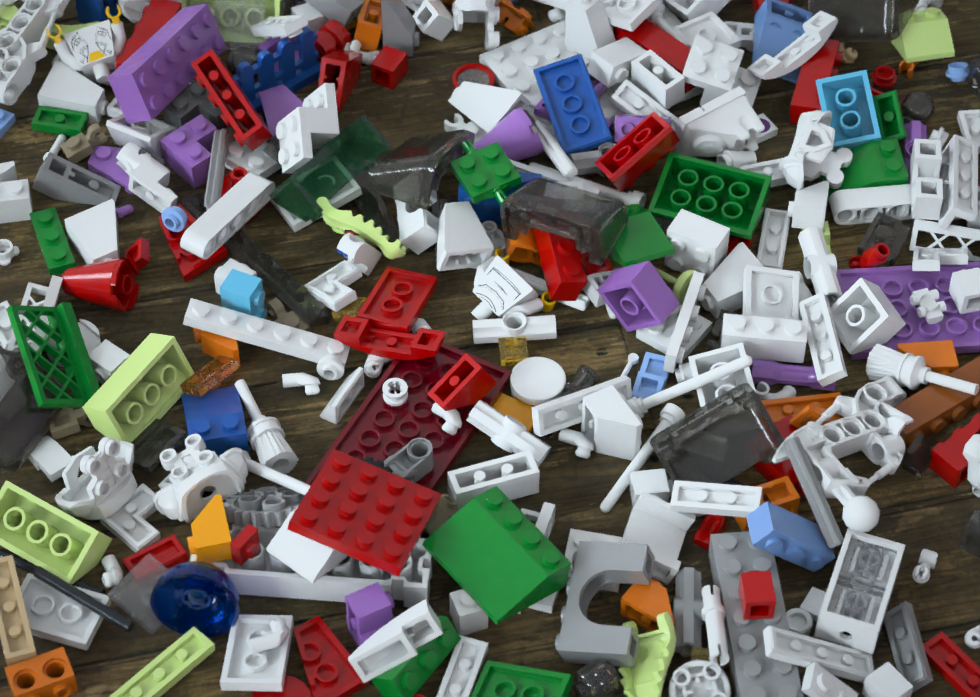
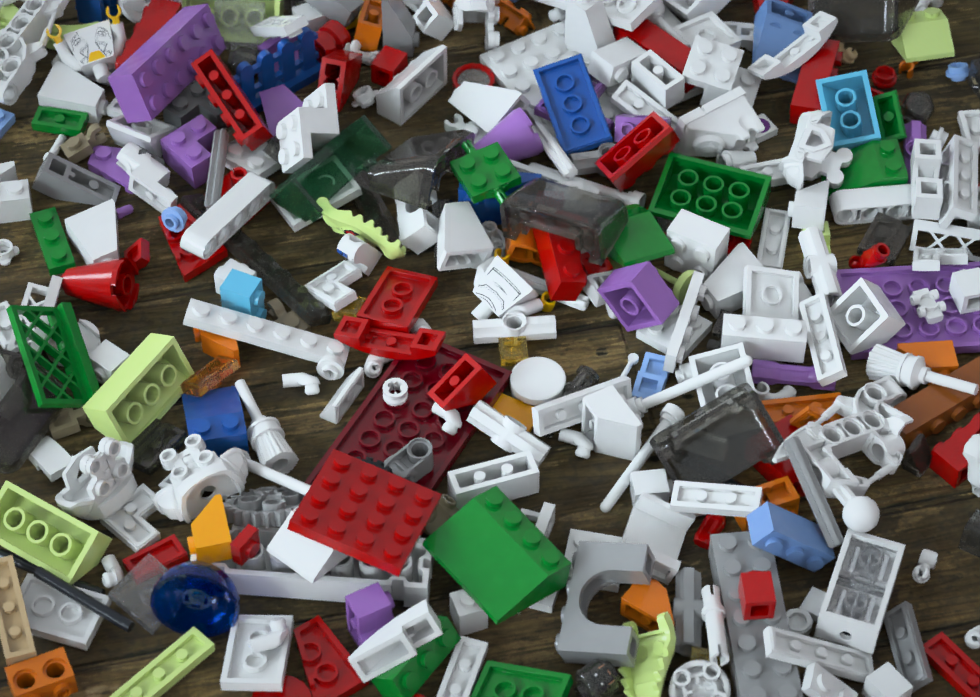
none -> white plate [351,85,378,108]
none -> white slope [376,45,447,126]

